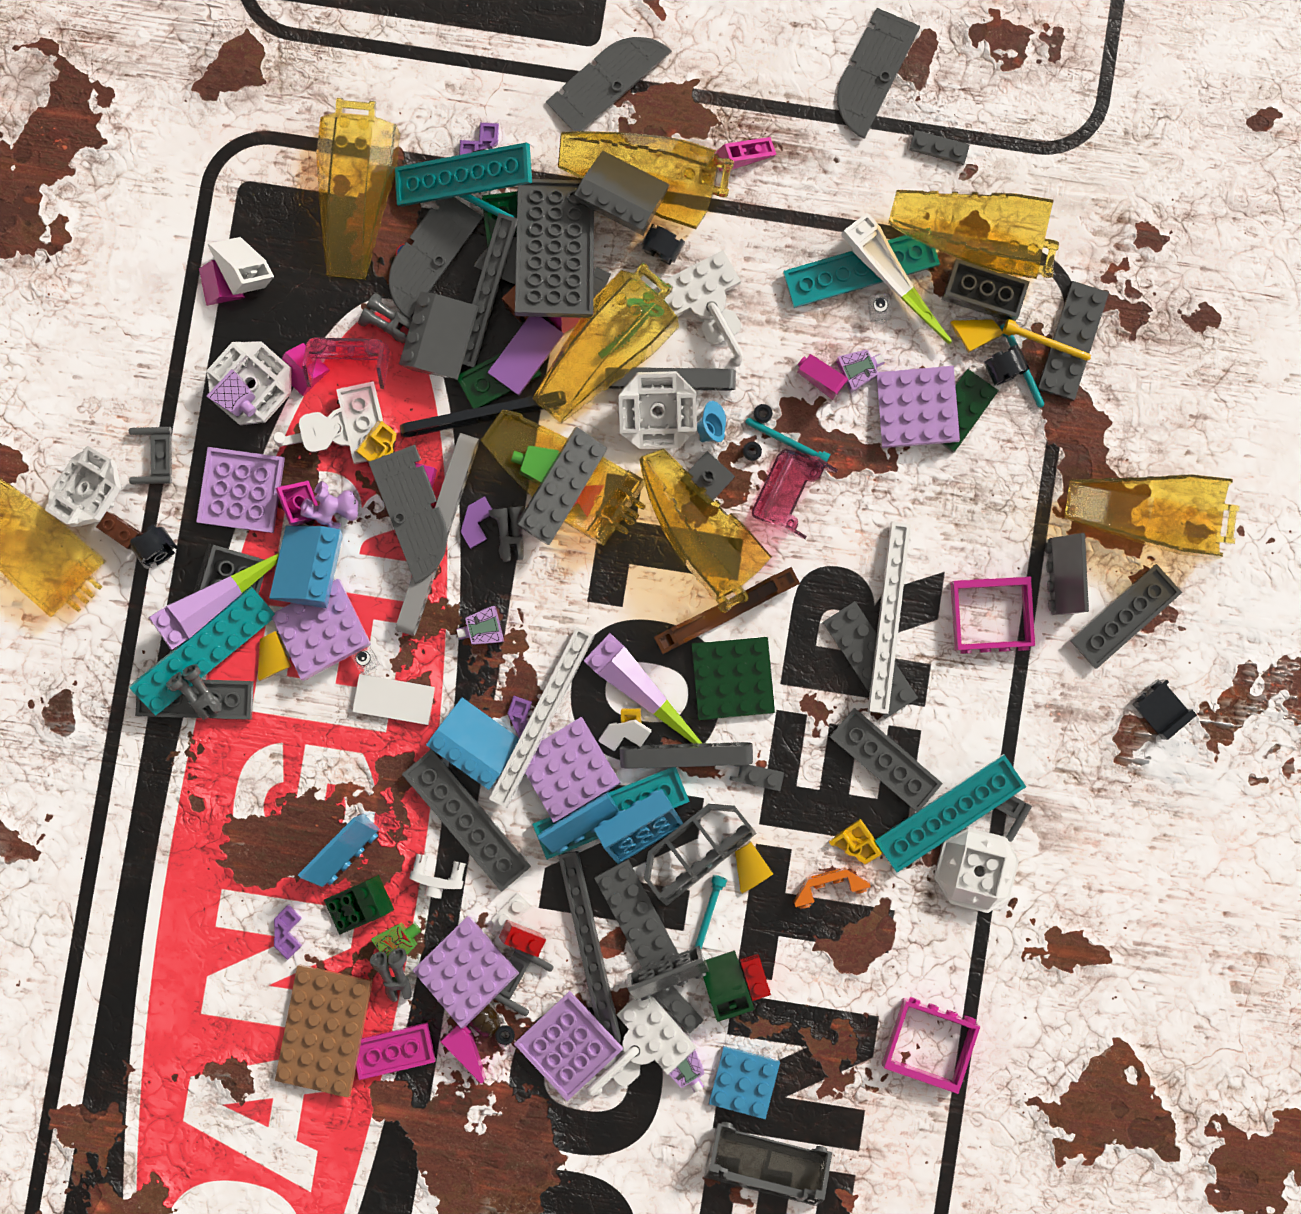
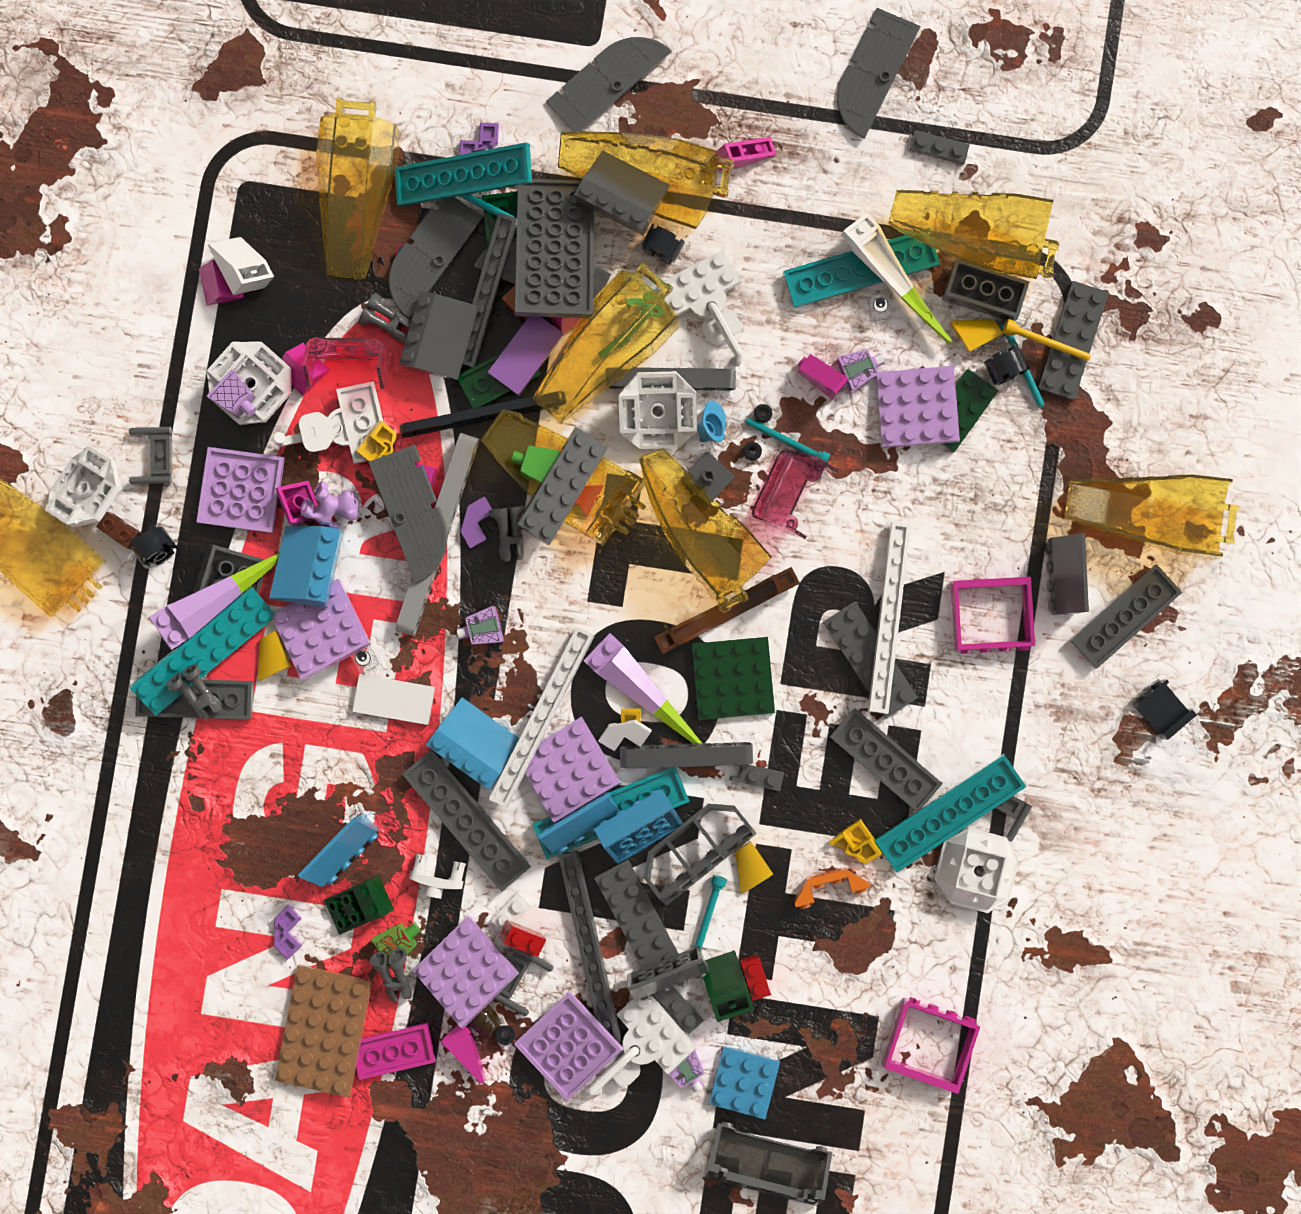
medium lavender tile [507,696,532,739] -> none

